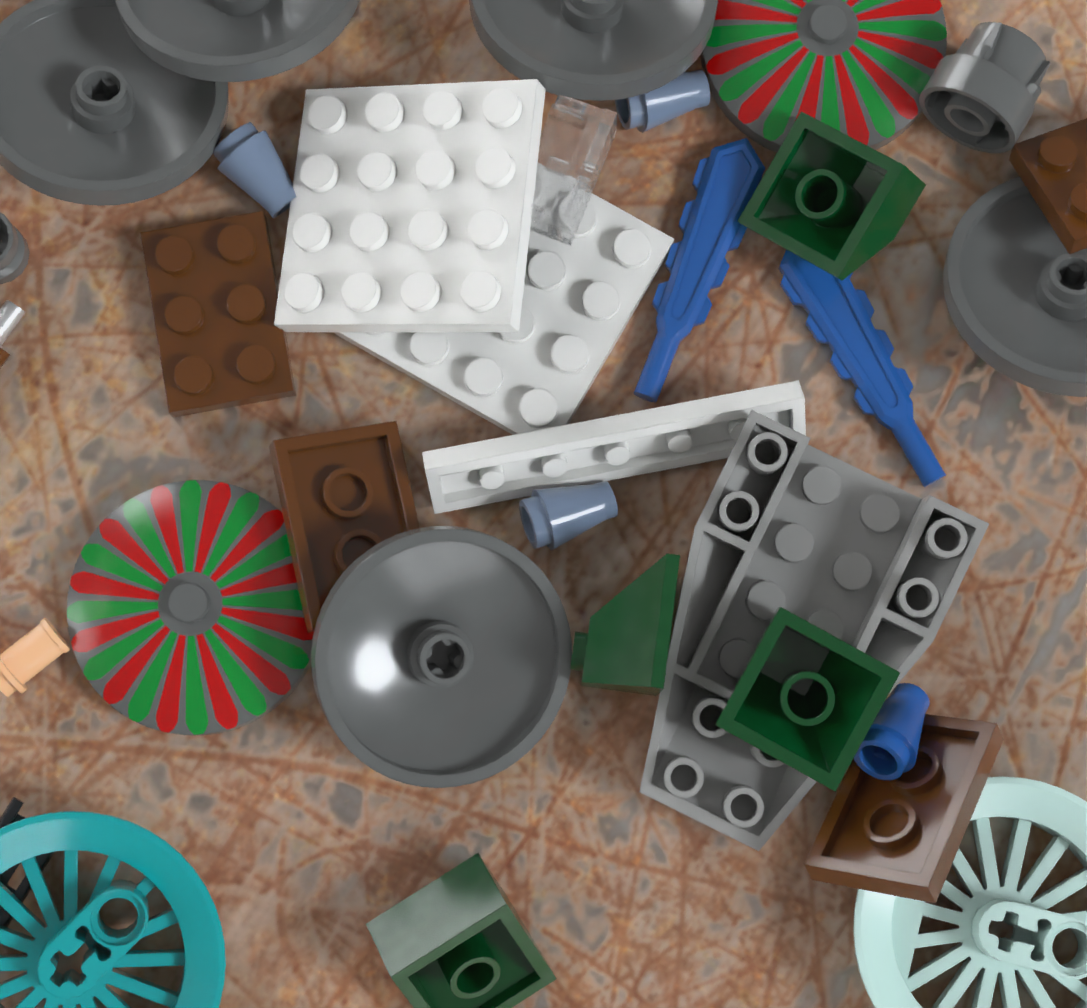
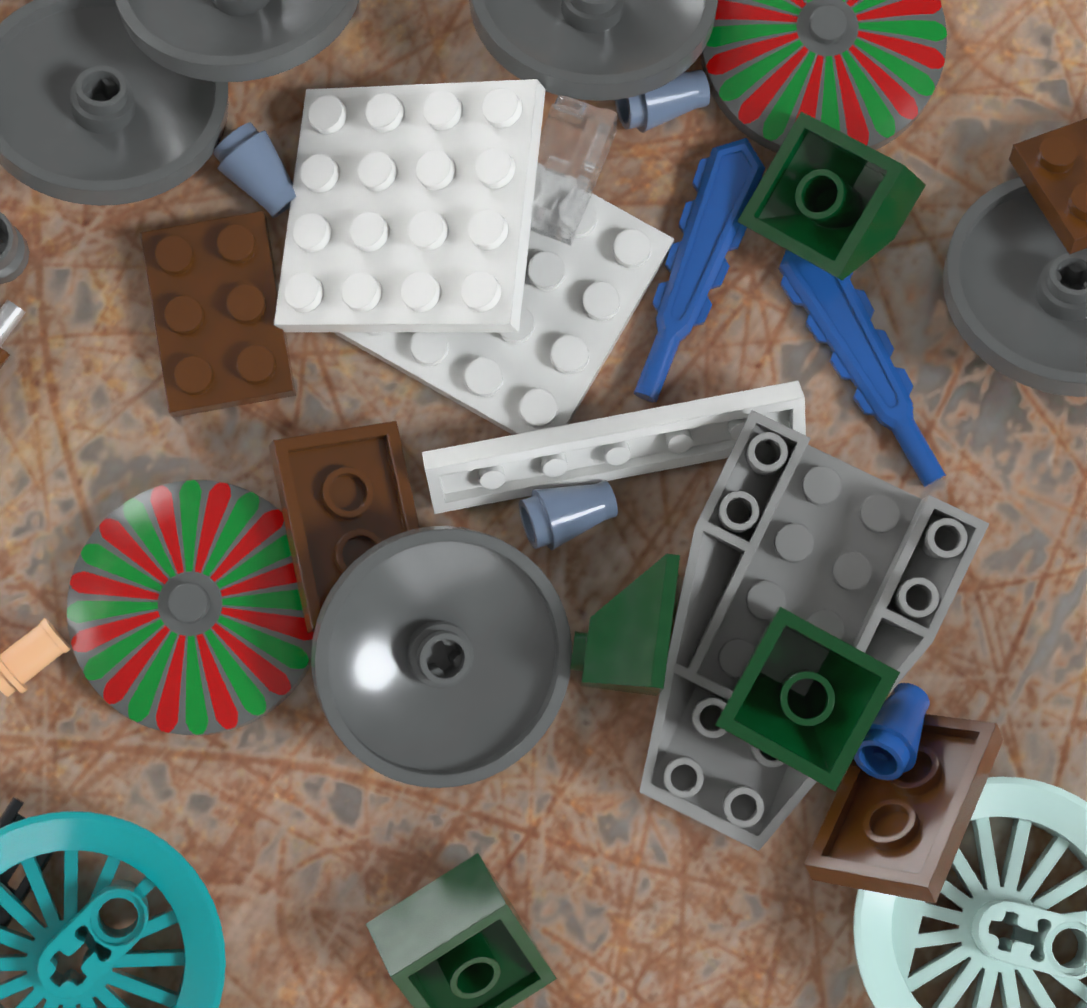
dark grey piece [919,22,1050,153] -> none

